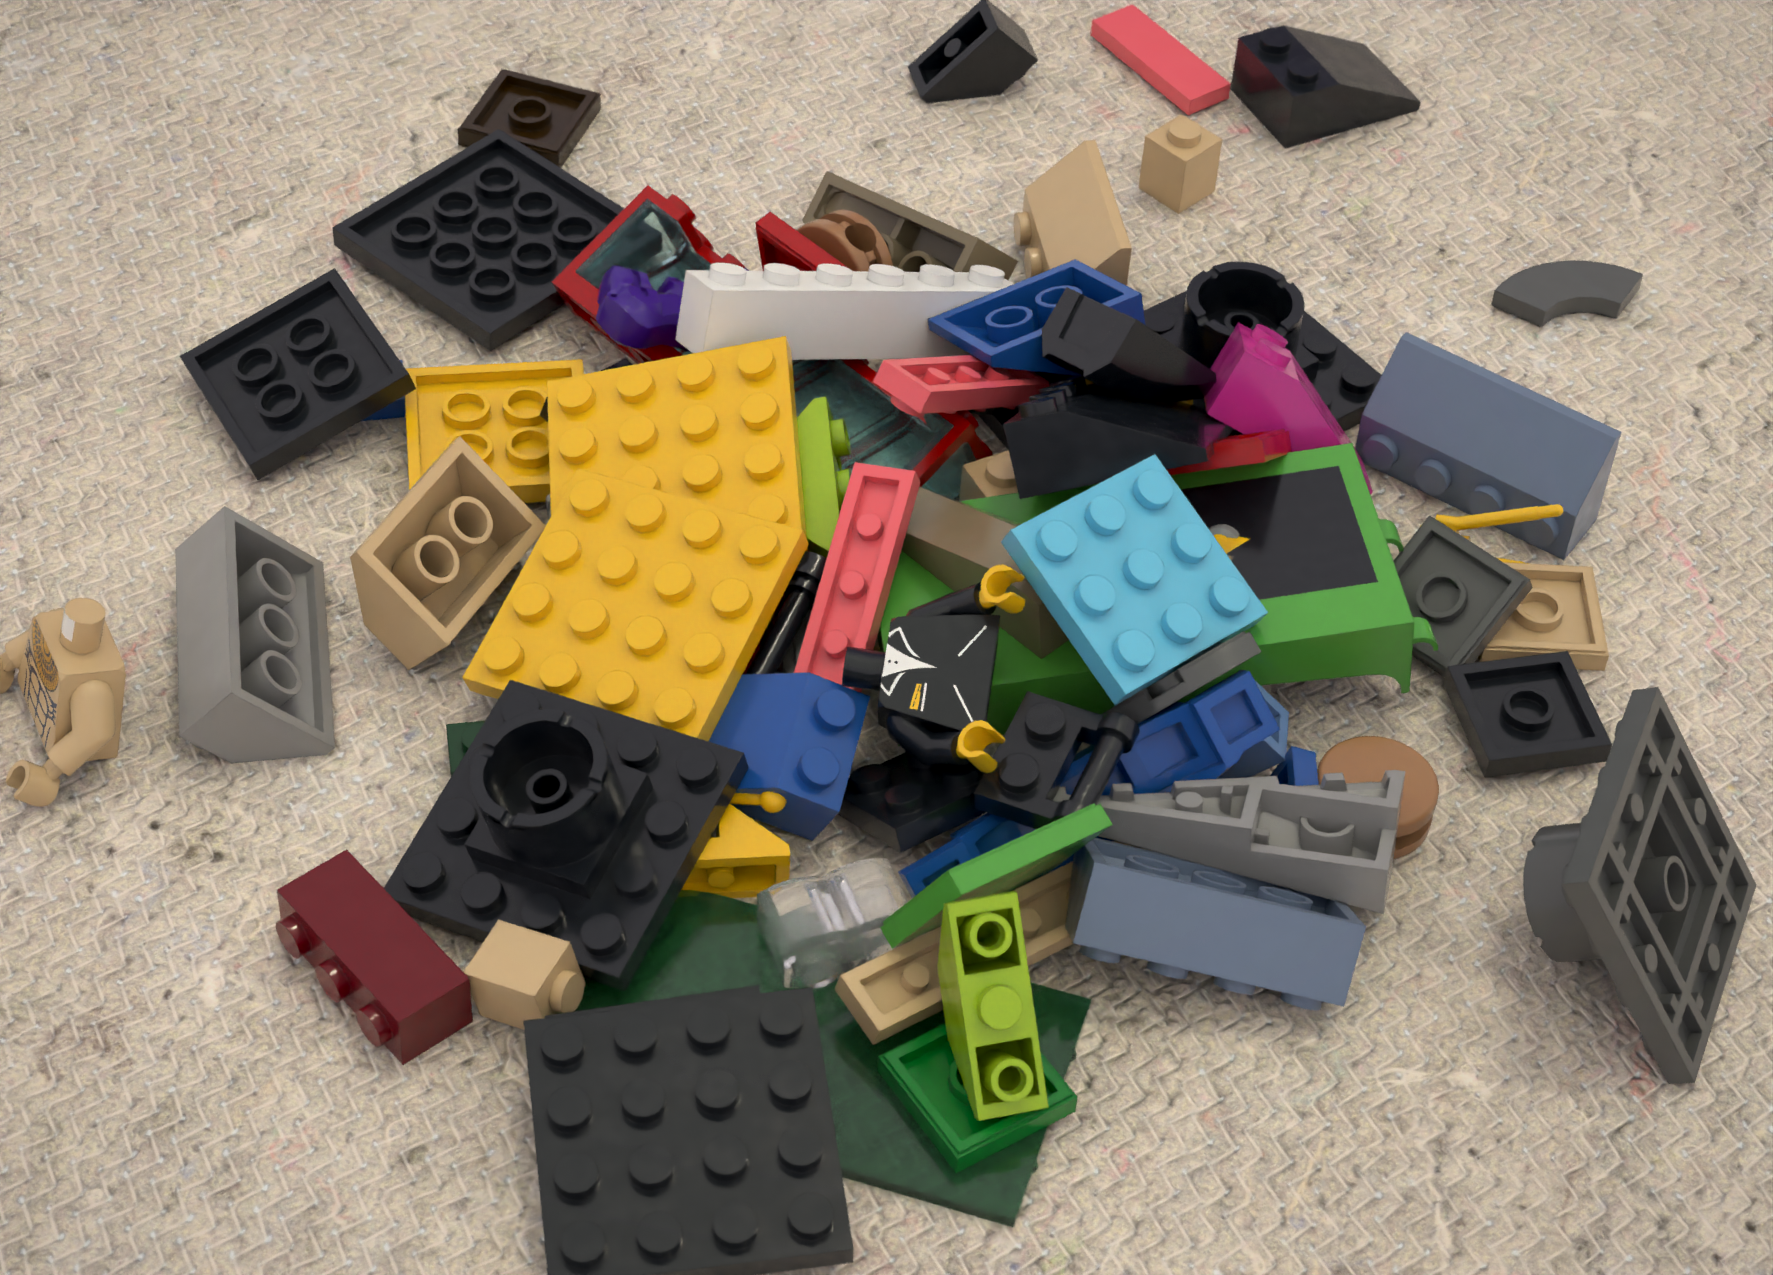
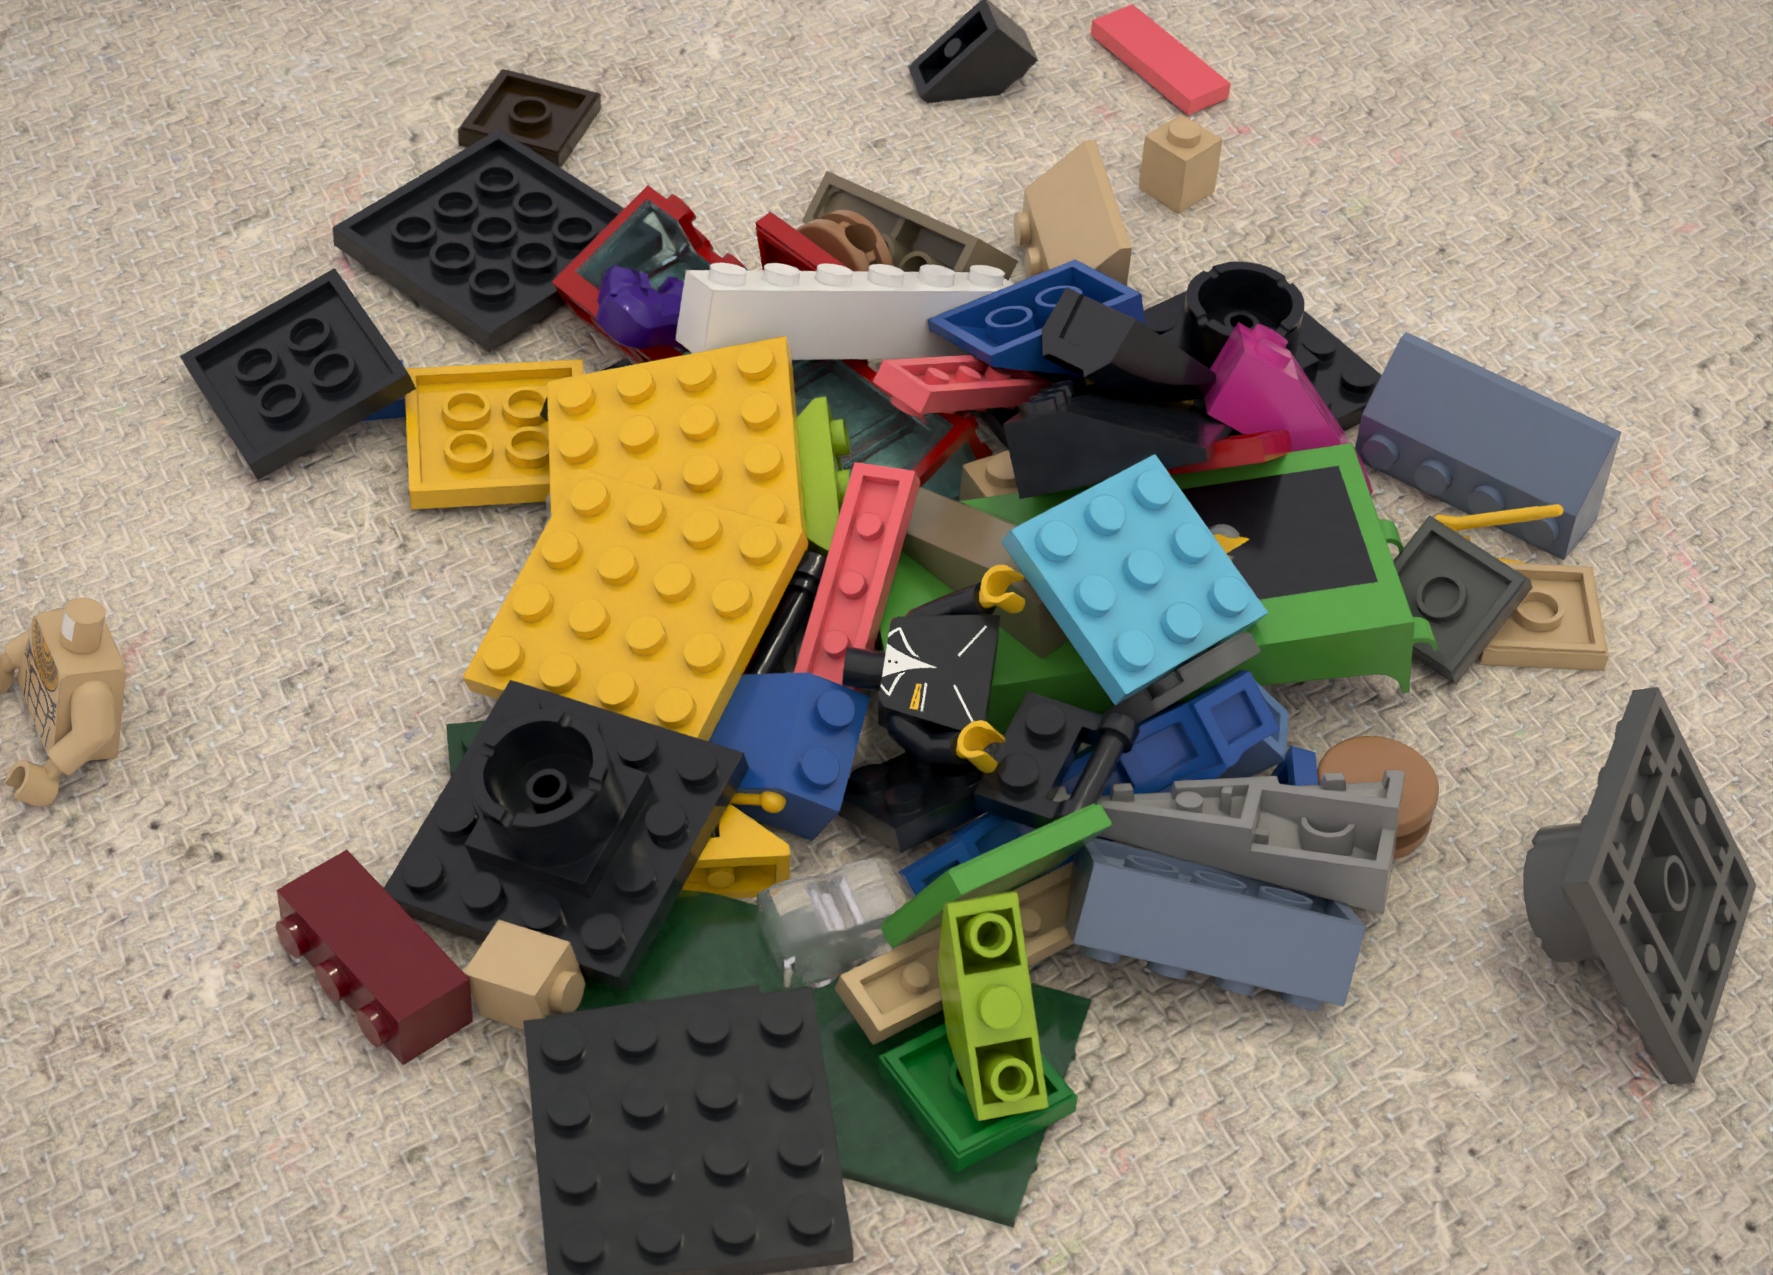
light grey slope [175,506,335,763] -> none
tan slope [350,436,546,670] -> none
black slope [1230,25,1421,149] -> none
black plate [1443,651,1612,778] -> none
dark grey tile [1491,260,1643,327] -> none

